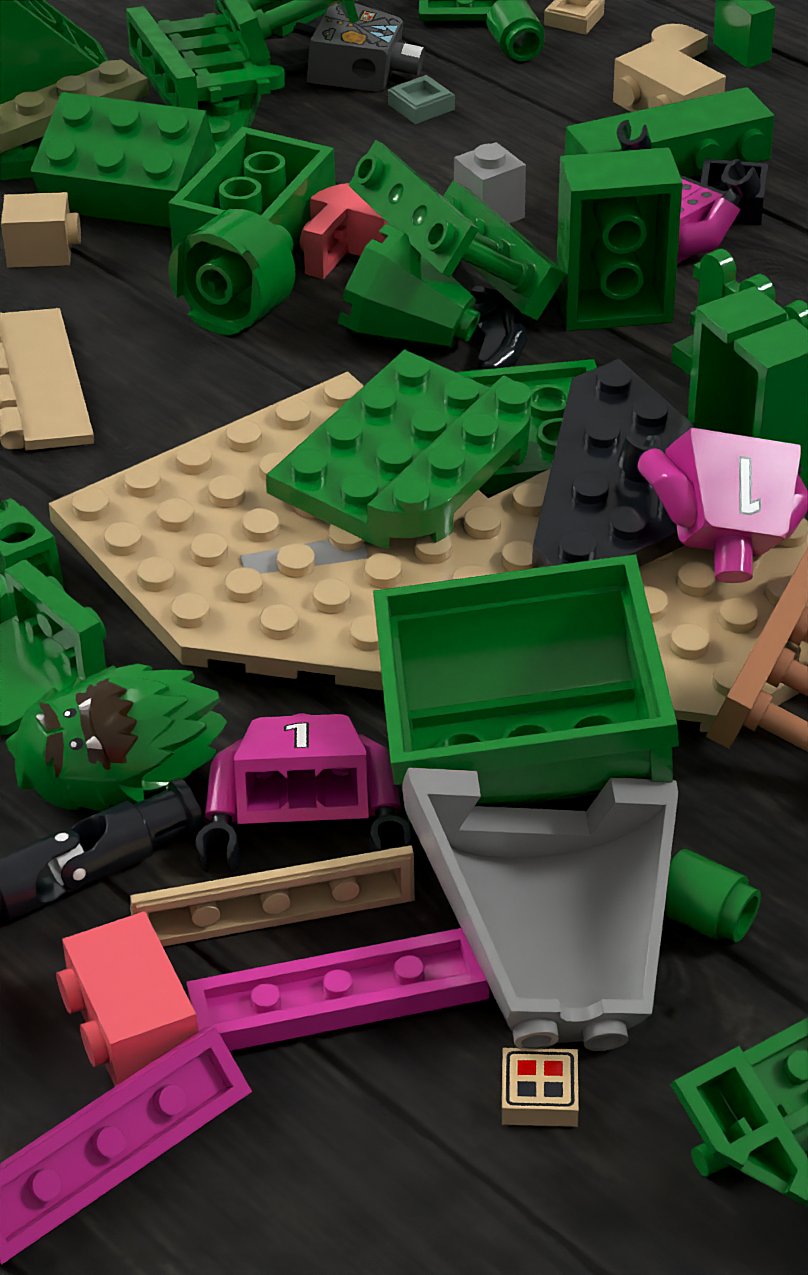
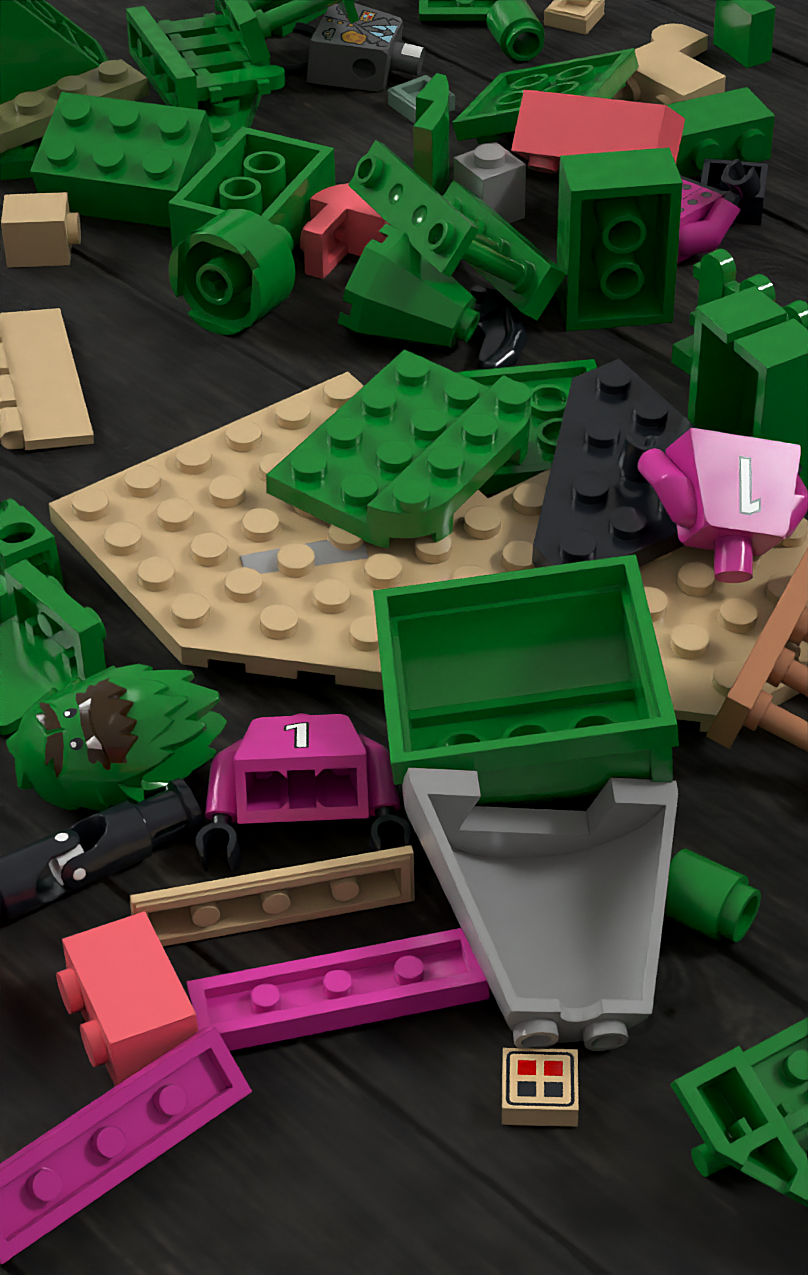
none -> green slope [413,73,449,196]
none -> green plate [452,48,639,144]
none -> coral brick [511,89,685,174]

